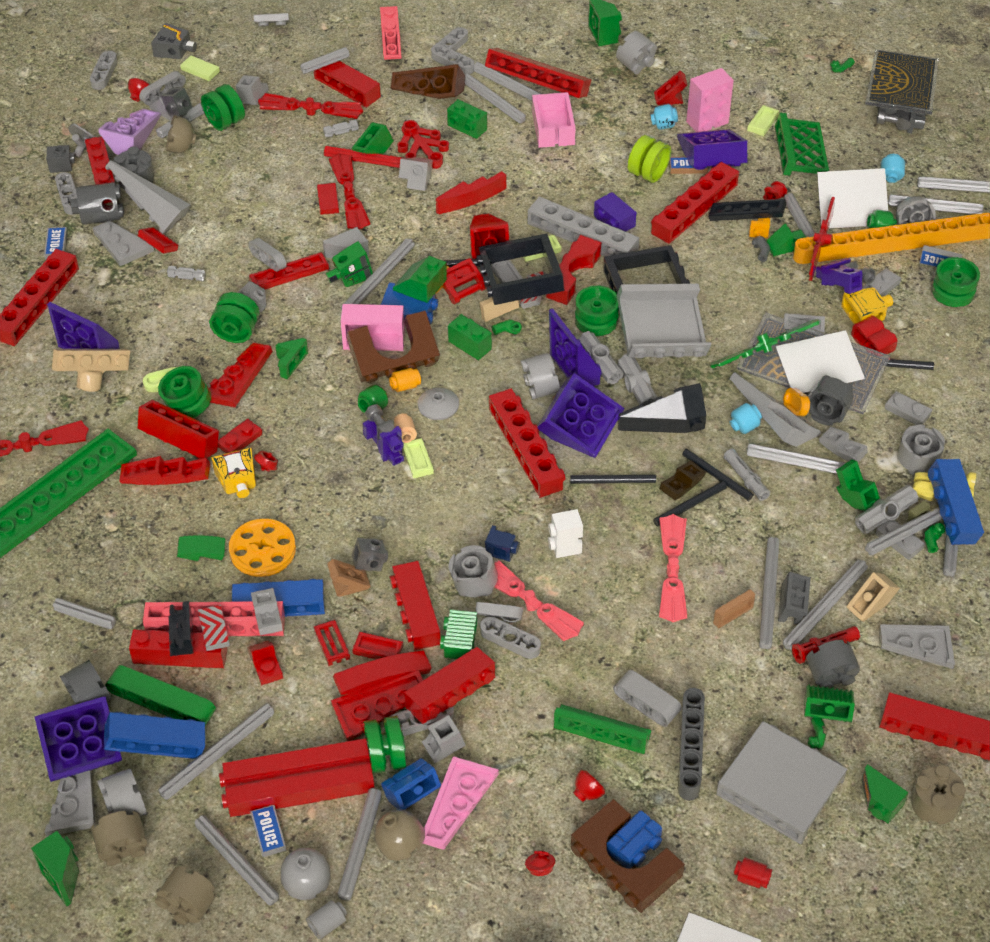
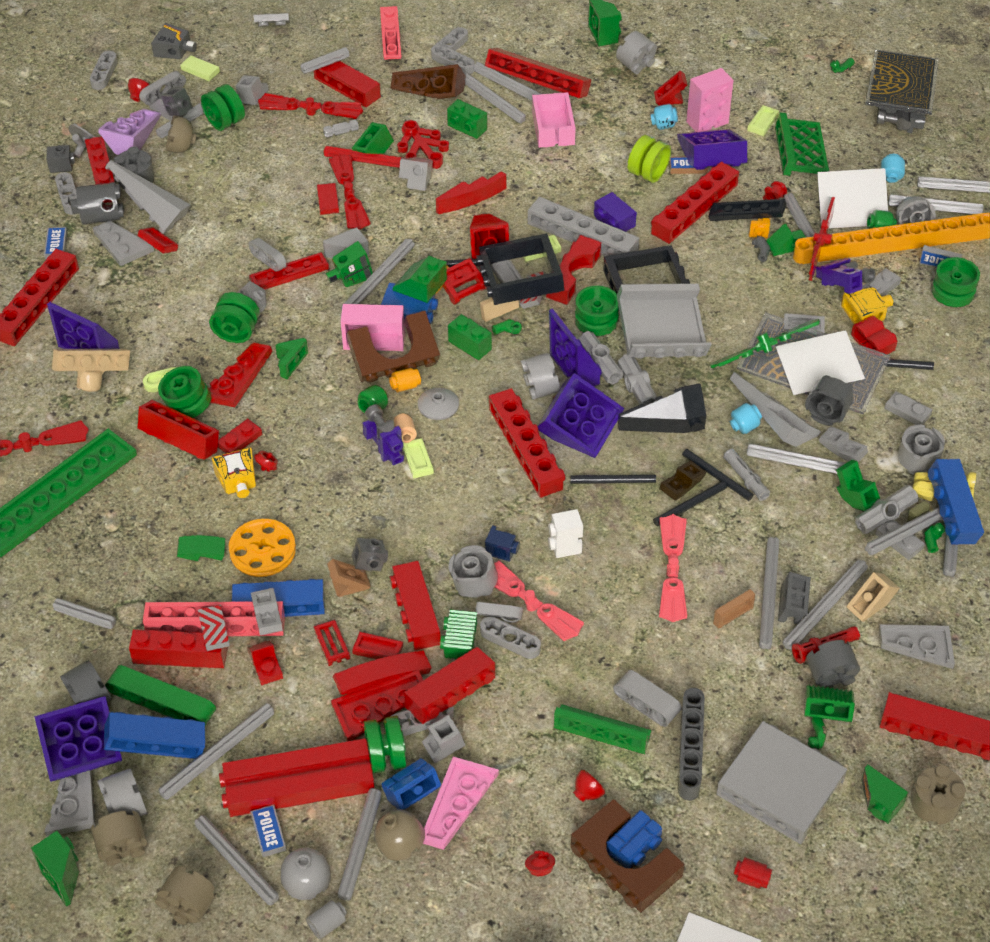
red slope [119,456,210,485] -> none
light grey axle [167,266,206,281] -> none
black hinge [169,601,194,656] -> none
light orange tile [783,388,810,417] -> none

